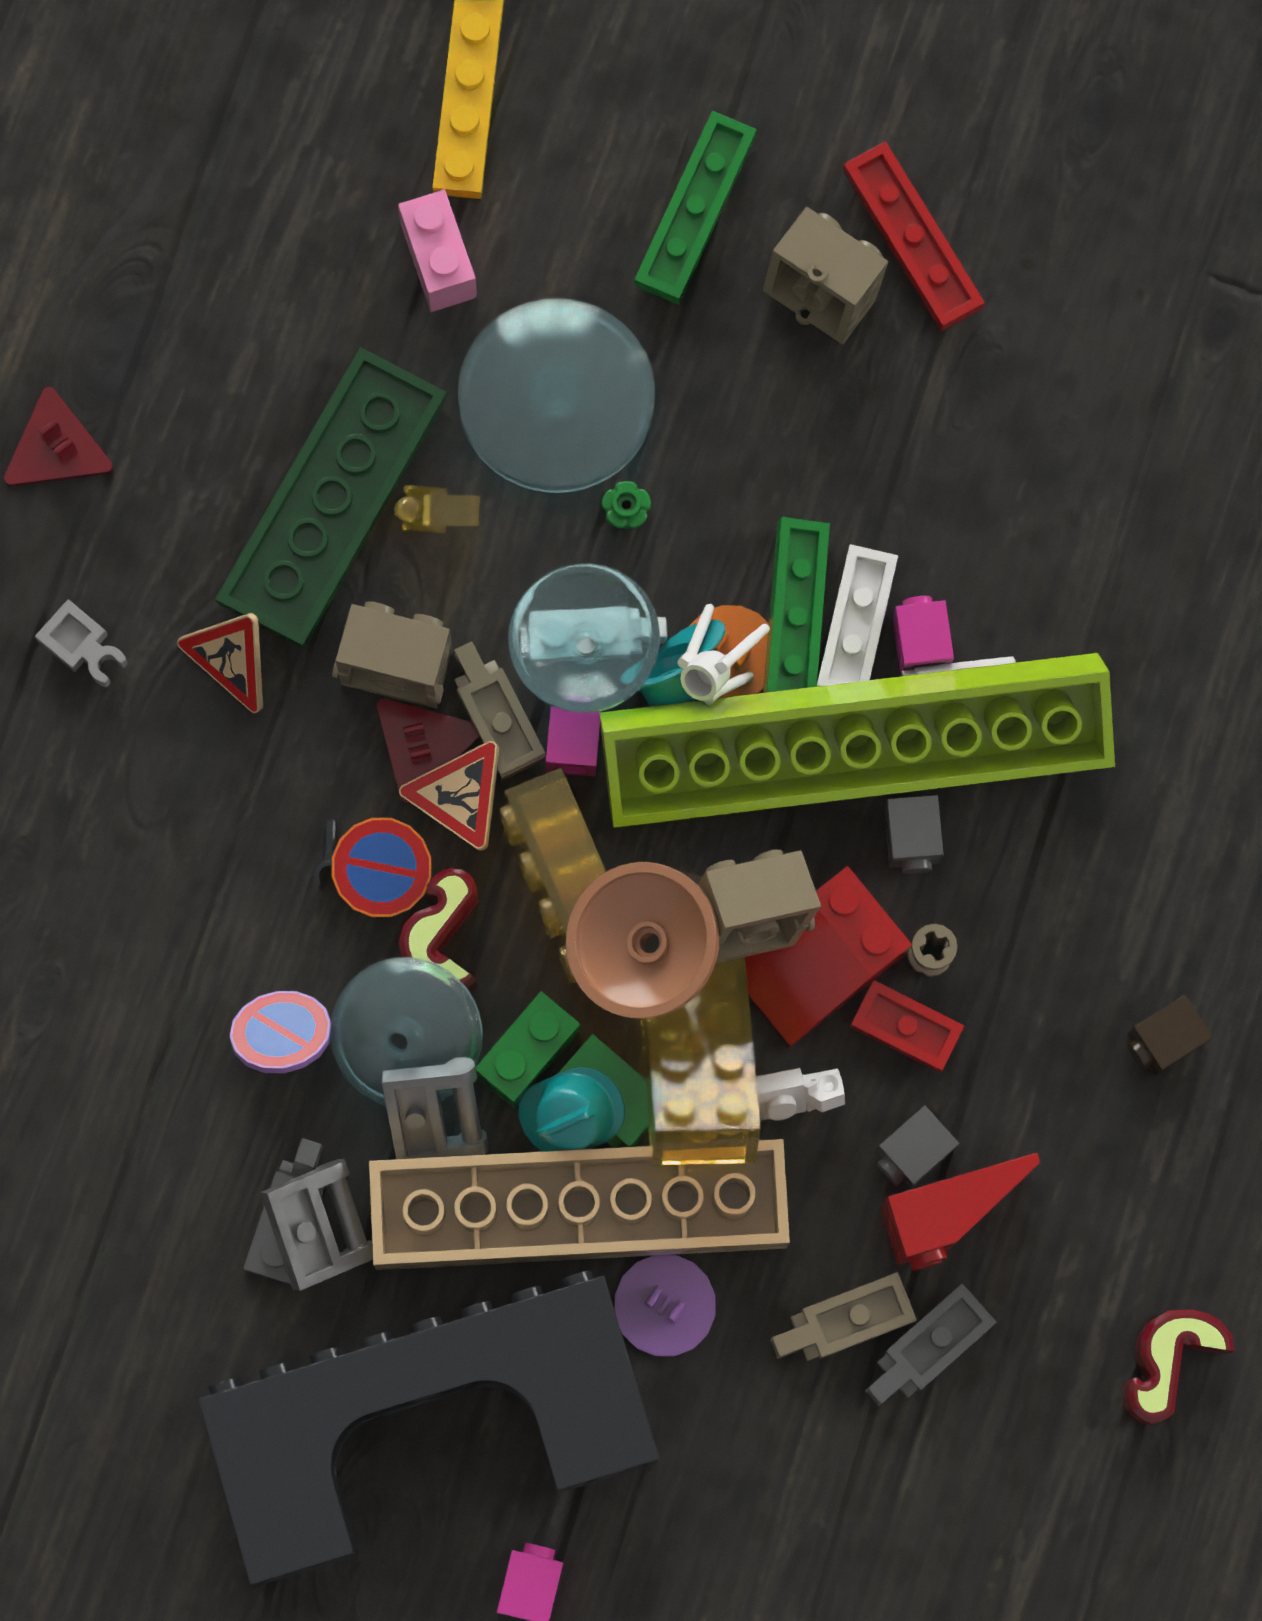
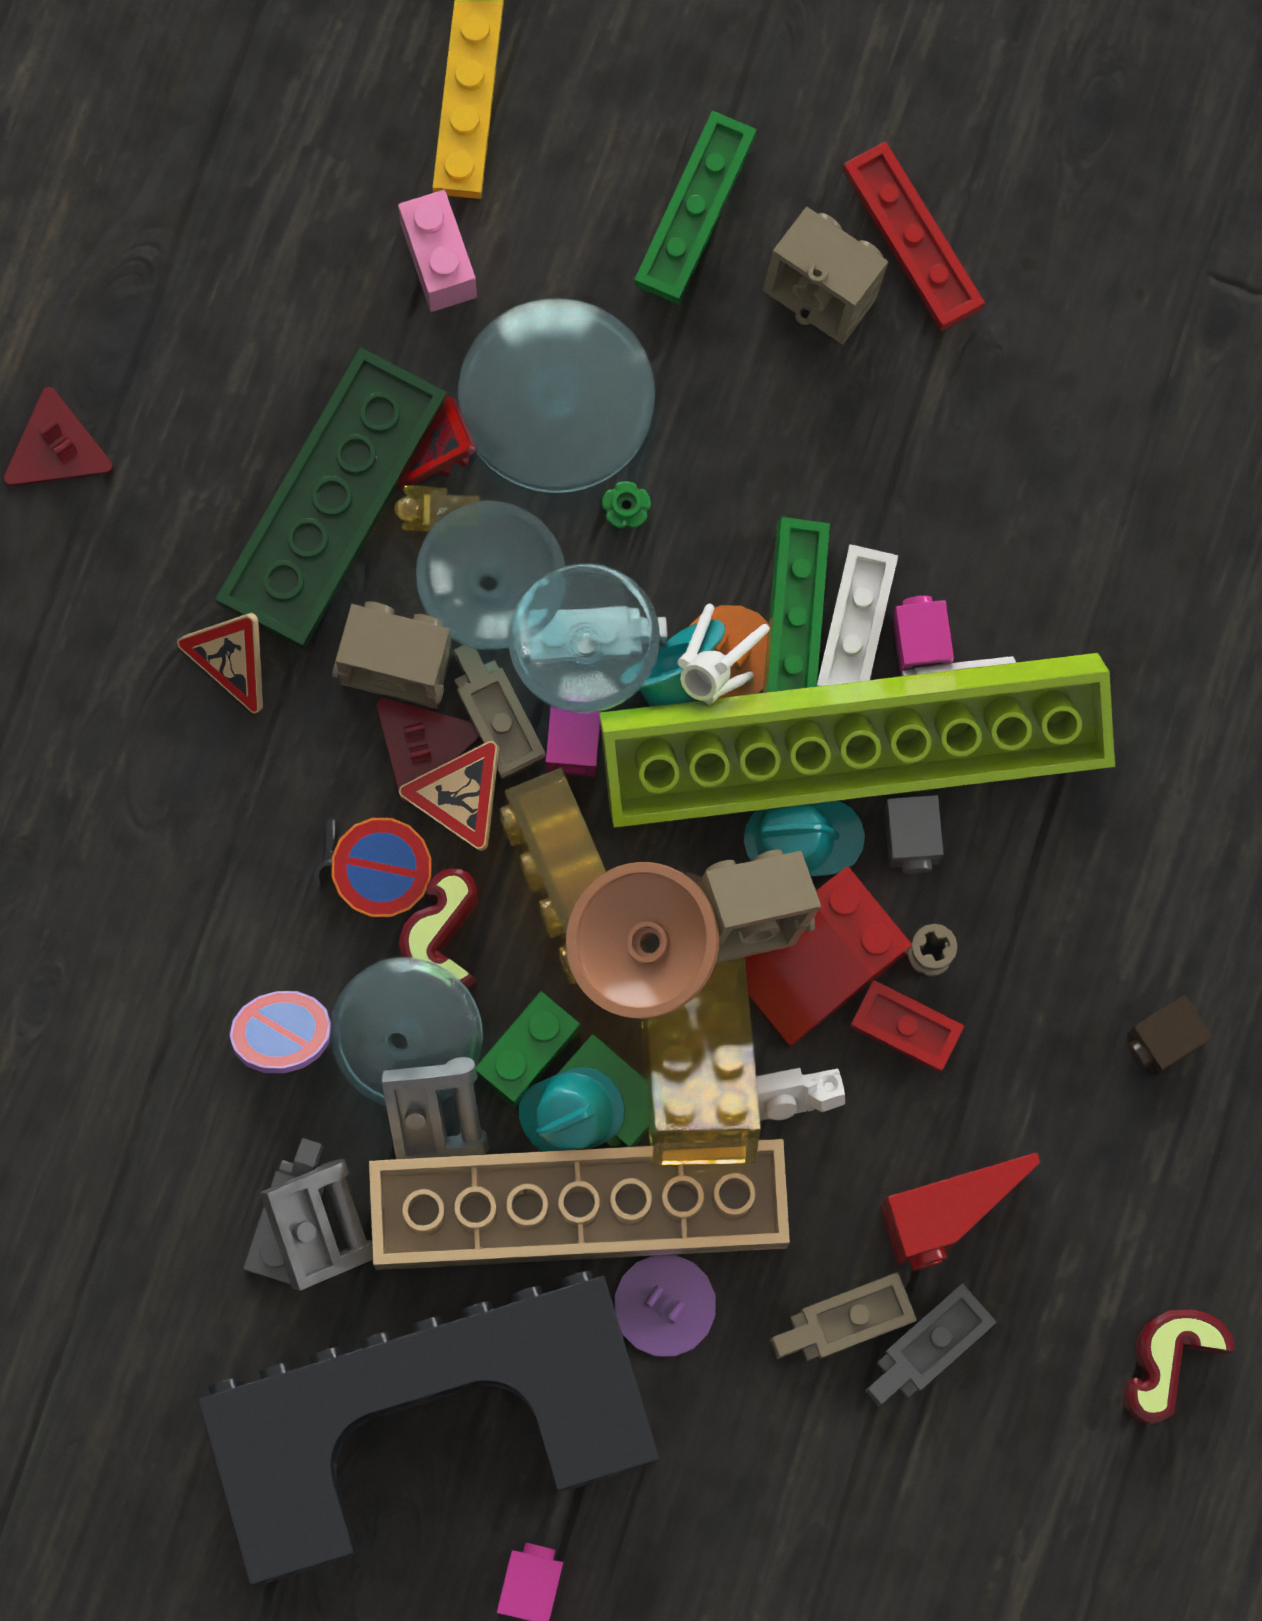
light grey plate [35,599,128,687] -> none
dark grey brick [875,1105,959,1190] -> none
none -> piece [397,396,476,491]
none -> clear light blue dish [416,501,566,650]
none -> teal piece [744,800,865,876]

